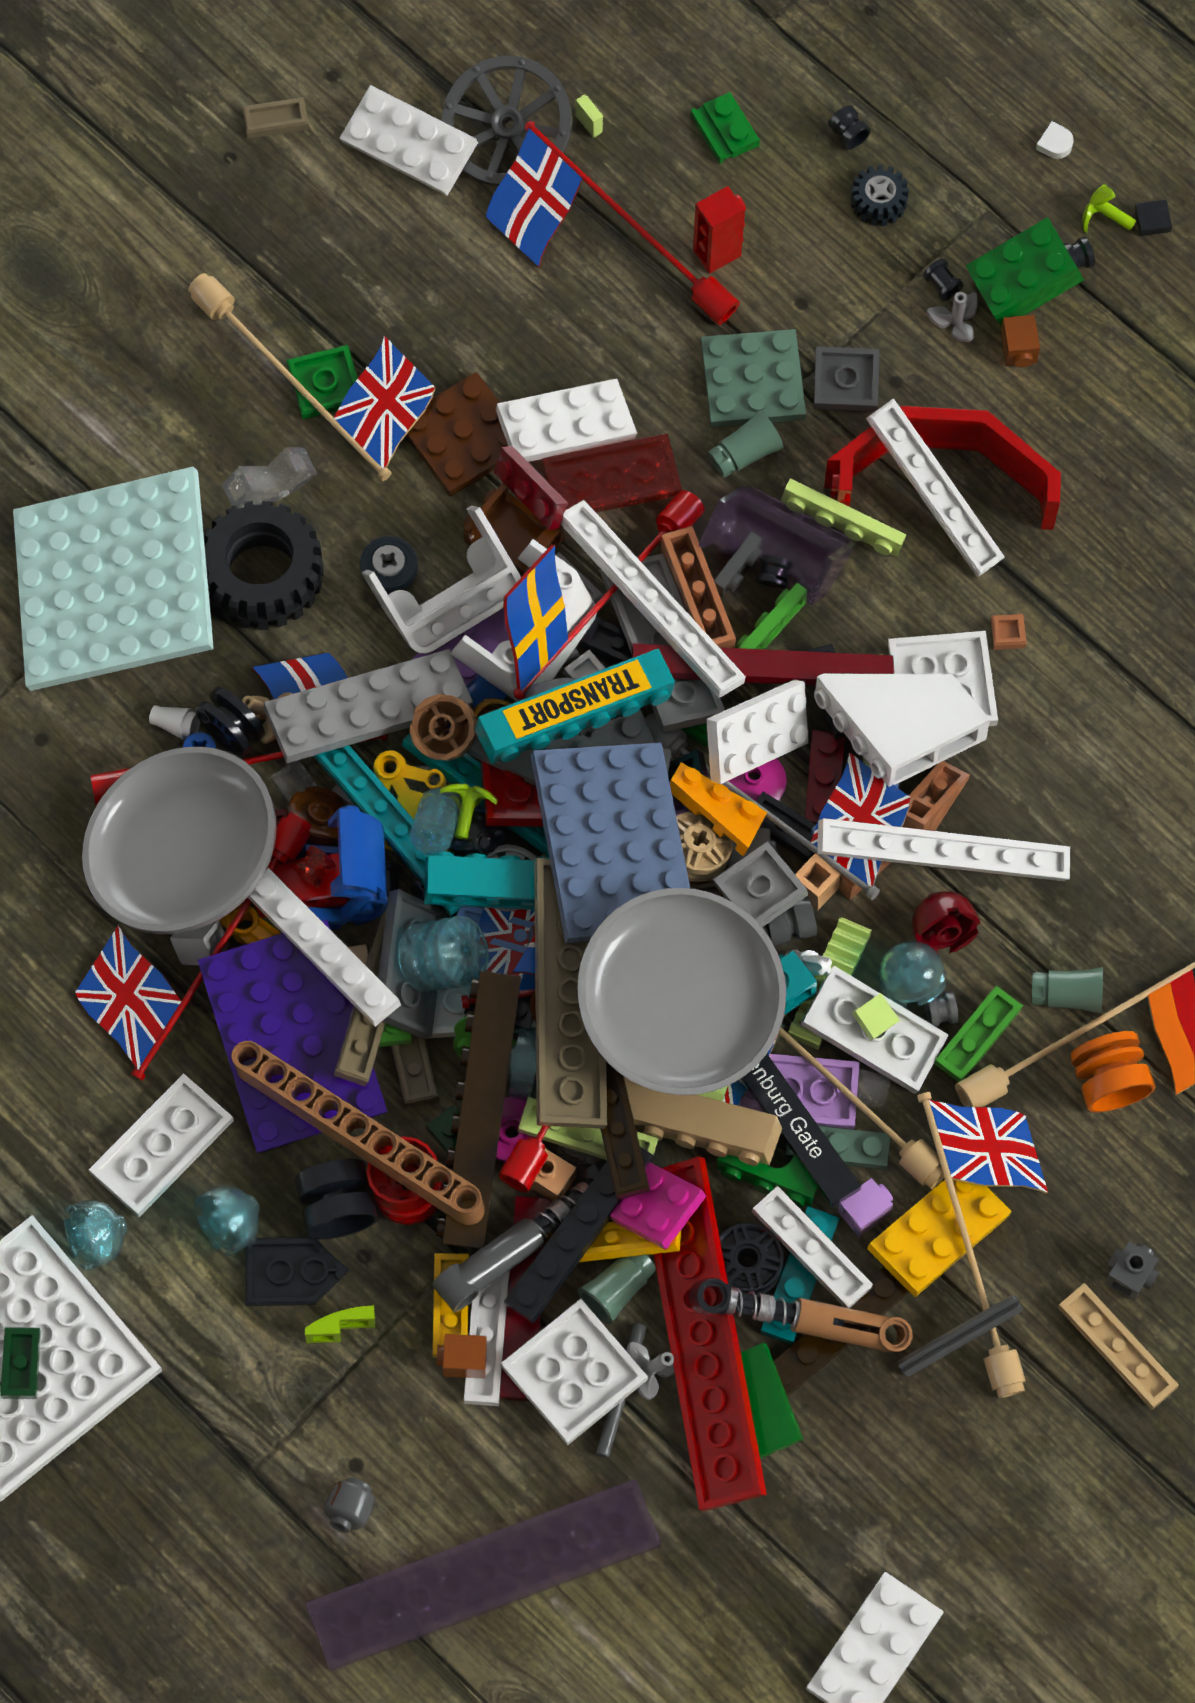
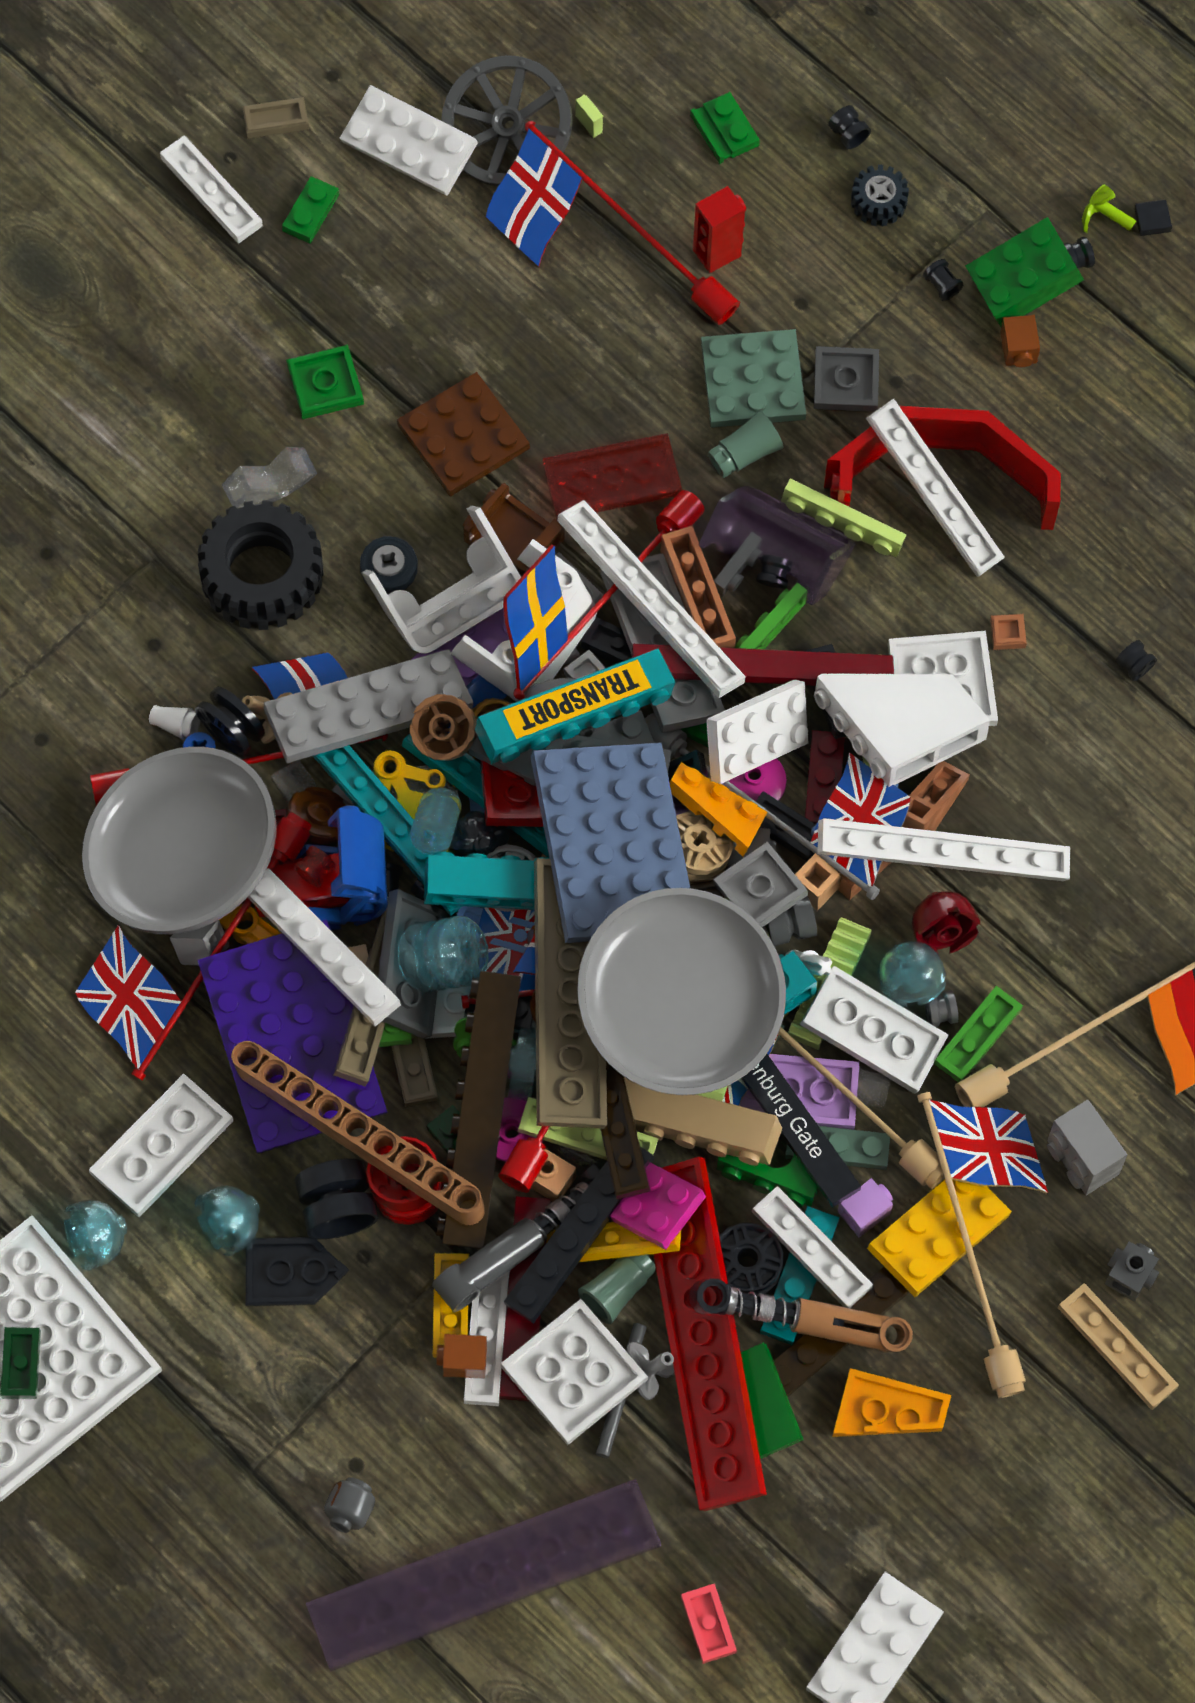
light aqua plate [13,467,214,691] -> none
flag [188,273,435,481] -> none
lime slope [305,1305,375,1343] -> none
lime plant [440,783,498,840] -> none
dark red plate [494,445,568,530] -> none
white plate [495,379,637,462] -> none
yellowish green tile [852,993,900,1041] -> none
dark grey axle [898,1295,1023,1377] -> none
light grey plant [926,292,978,342] -> none
sand green plant [1032,967,1103,1014] -> none
white tile [1036,121,1074,159] -> none
orange wheel [1070,1031,1156,1112] -> none
none -> white plate [160,135,263,244]
none -> green plate [282,176,339,244]
none -> coral plate [681,1583,737,1664]
none -> light orange wing [832,1368,951,1437]
none -> light grey brick [1047,1099,1128,1195]
none -> black wheel [1115,640,1157,681]

